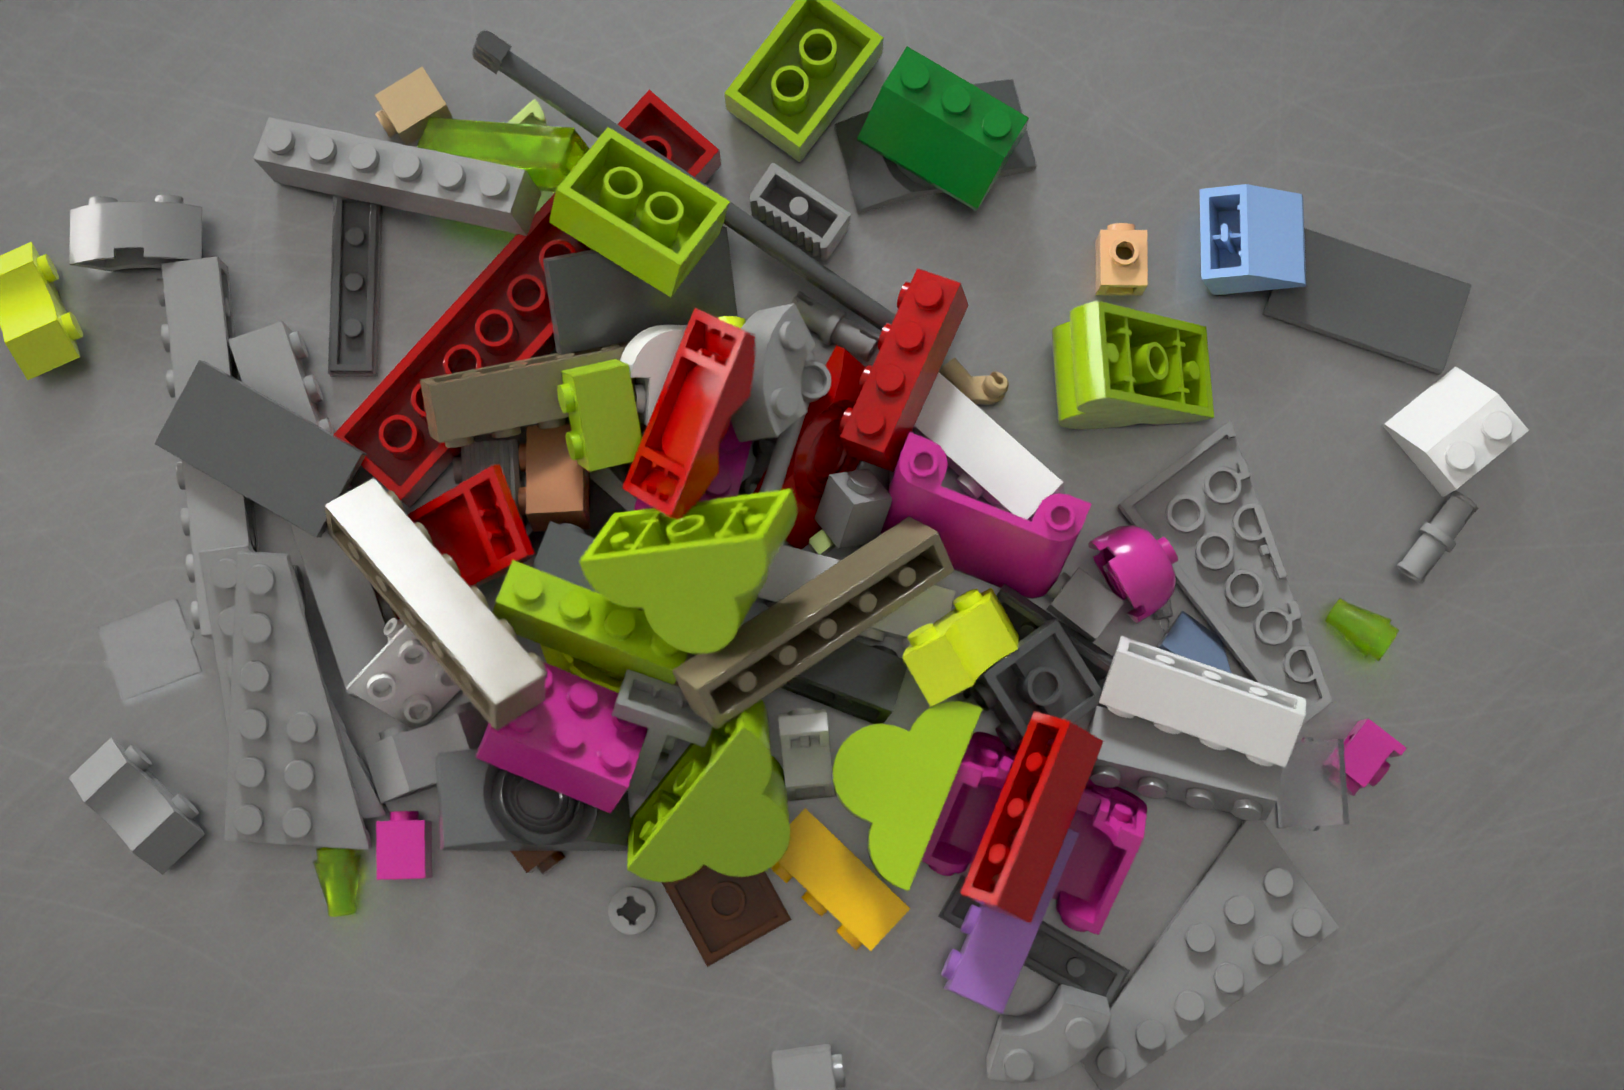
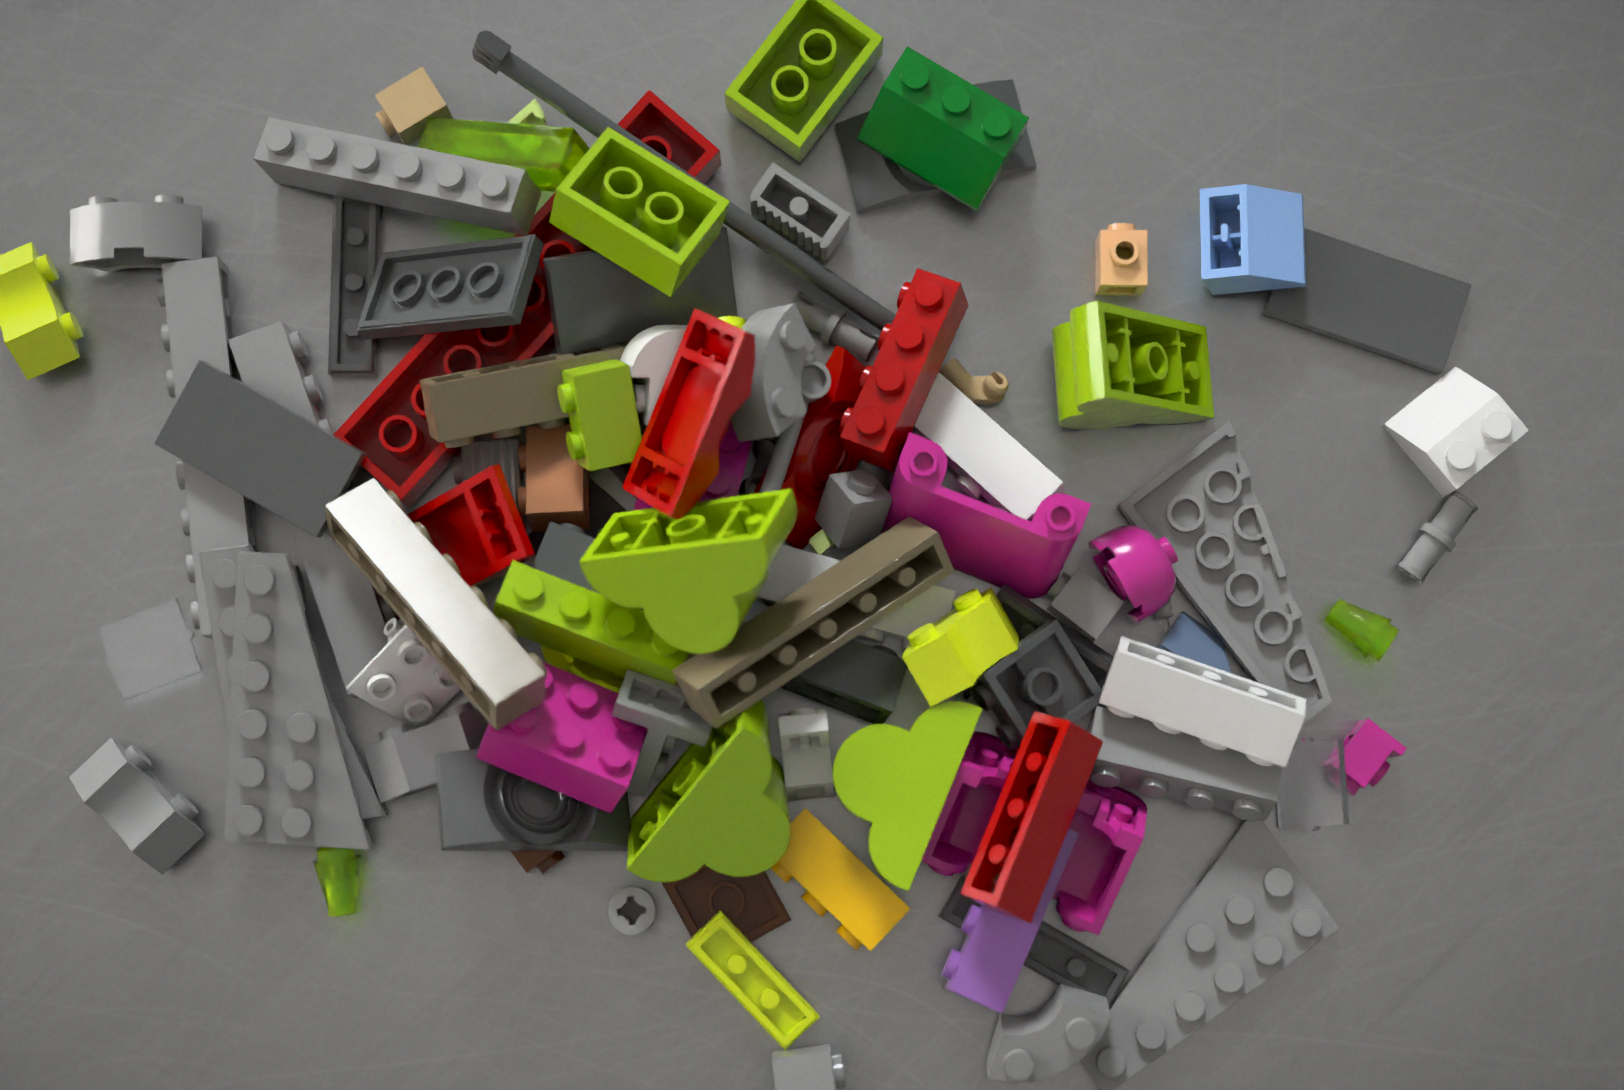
dark pink brick [376,811,432,880] -> none
none -> dark grey tile [356,234,544,340]
none -> neon yellow tile [686,910,820,1050]

